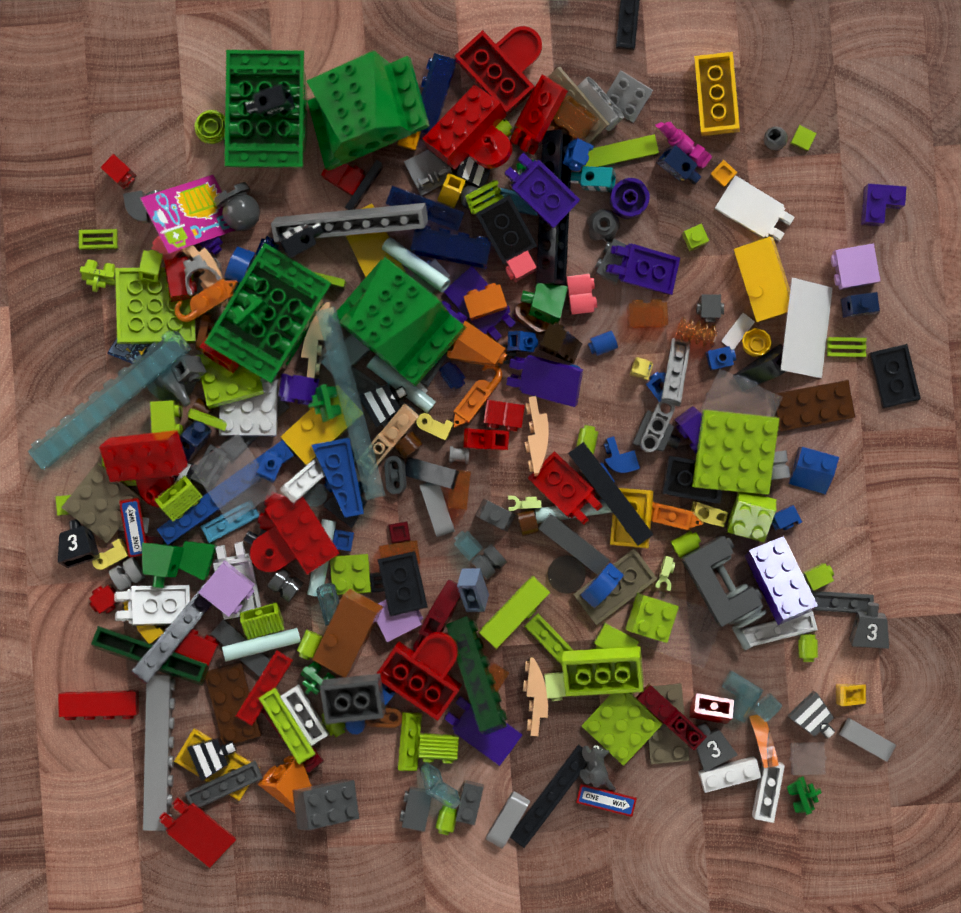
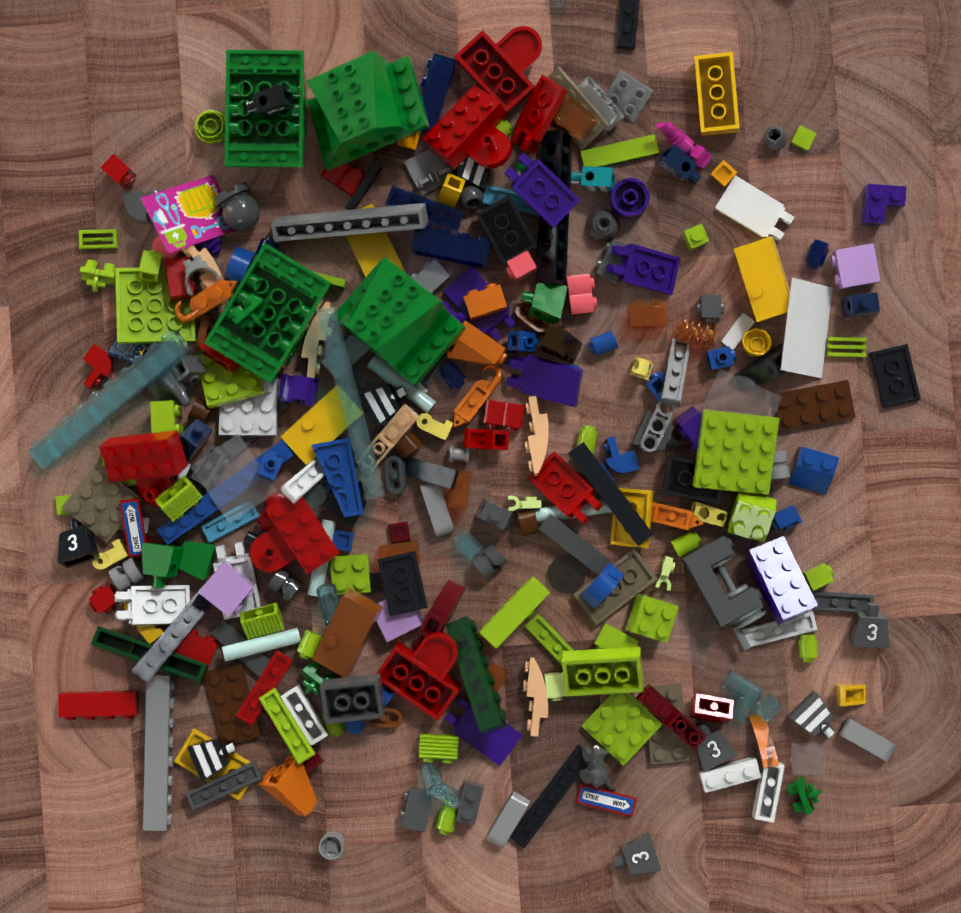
red tile [159,797,236,868] -> none
lime tile [187,408,227,431] -> none
black torso [277,223,324,258] -> none
dark grey brick [292,779,360,830] -> none
green hips [308,384,342,422] -> none
light aqua piece [382,237,450,293] -> none
lime tile [398,712,422,771] -> none
sand blue brick [457,568,489,612] -> none
lime tile [465,180,504,214] -> none
blue brick [563,138,594,171] -> none
none -> red brick [83,344,114,389]
none -> light grey wheel [319,830,345,860]
none -> dark grey torso [613,832,661,875]
none -> clear blue brick [804,239,829,269]

